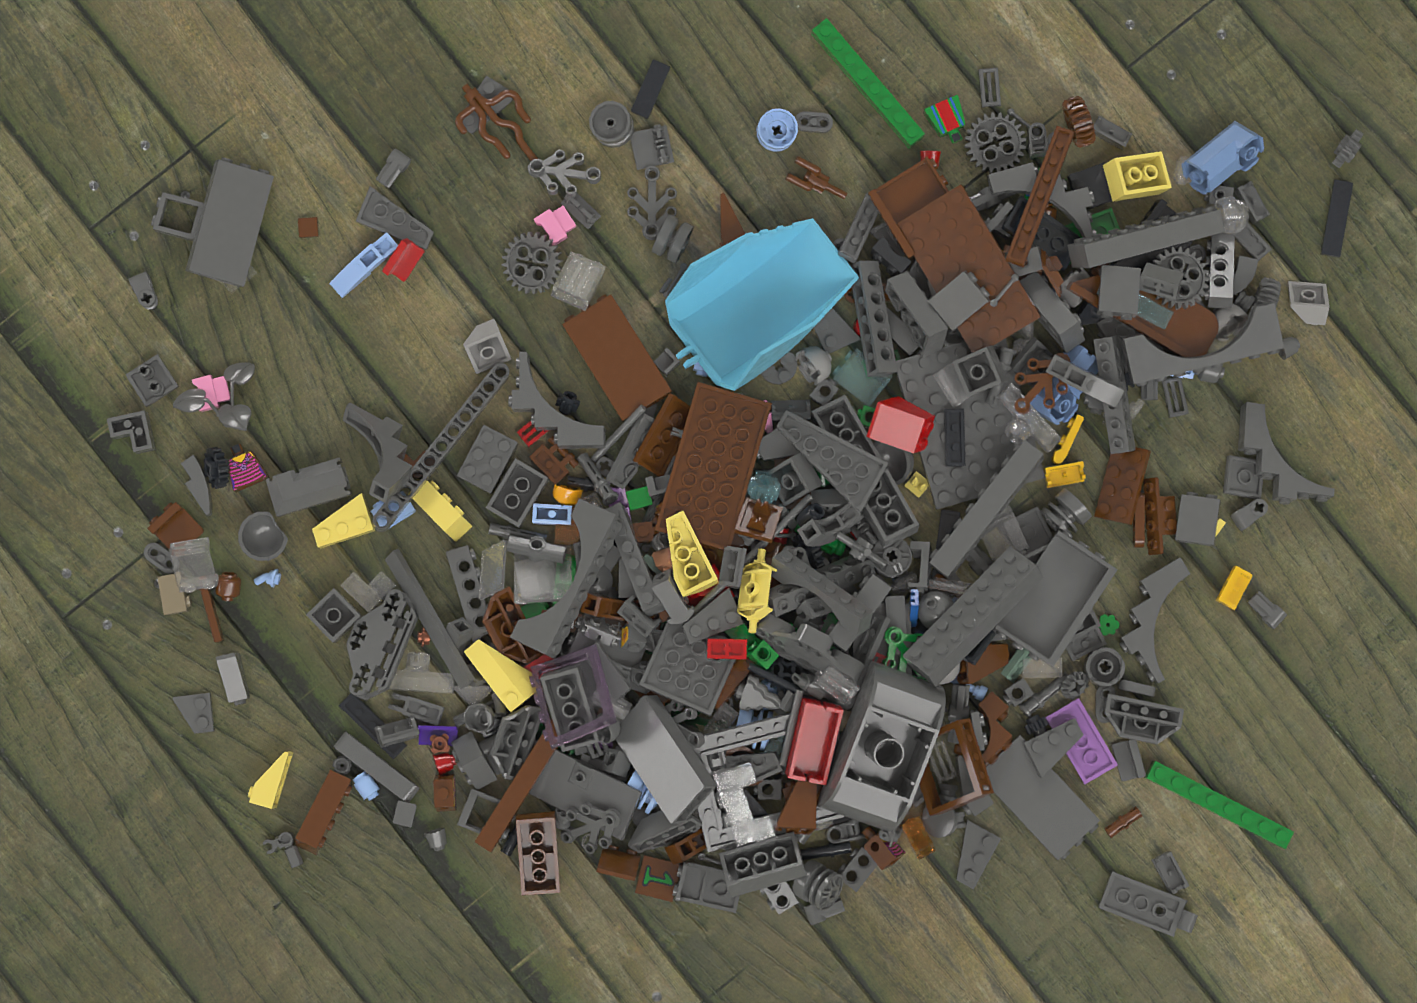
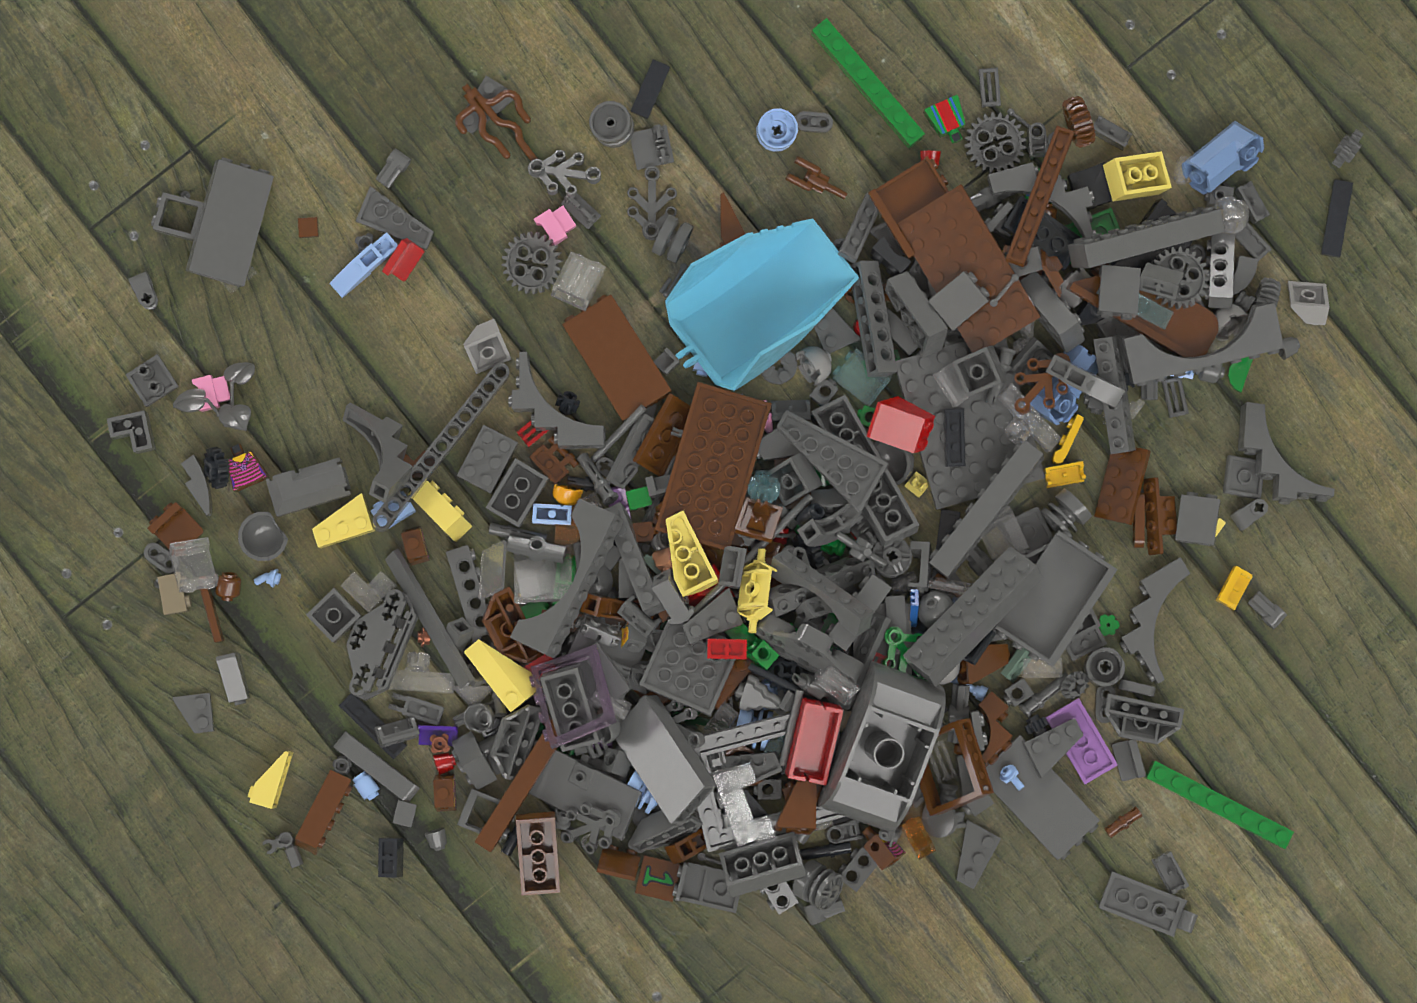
none -> dark grey plate [355,233,373,254]
none -> black hinge [378,838,404,878]
none -> reddish brown torso [401,526,430,566]
none -> light blue plate [1000,765,1025,791]
none -> green tile [1227,357,1253,393]

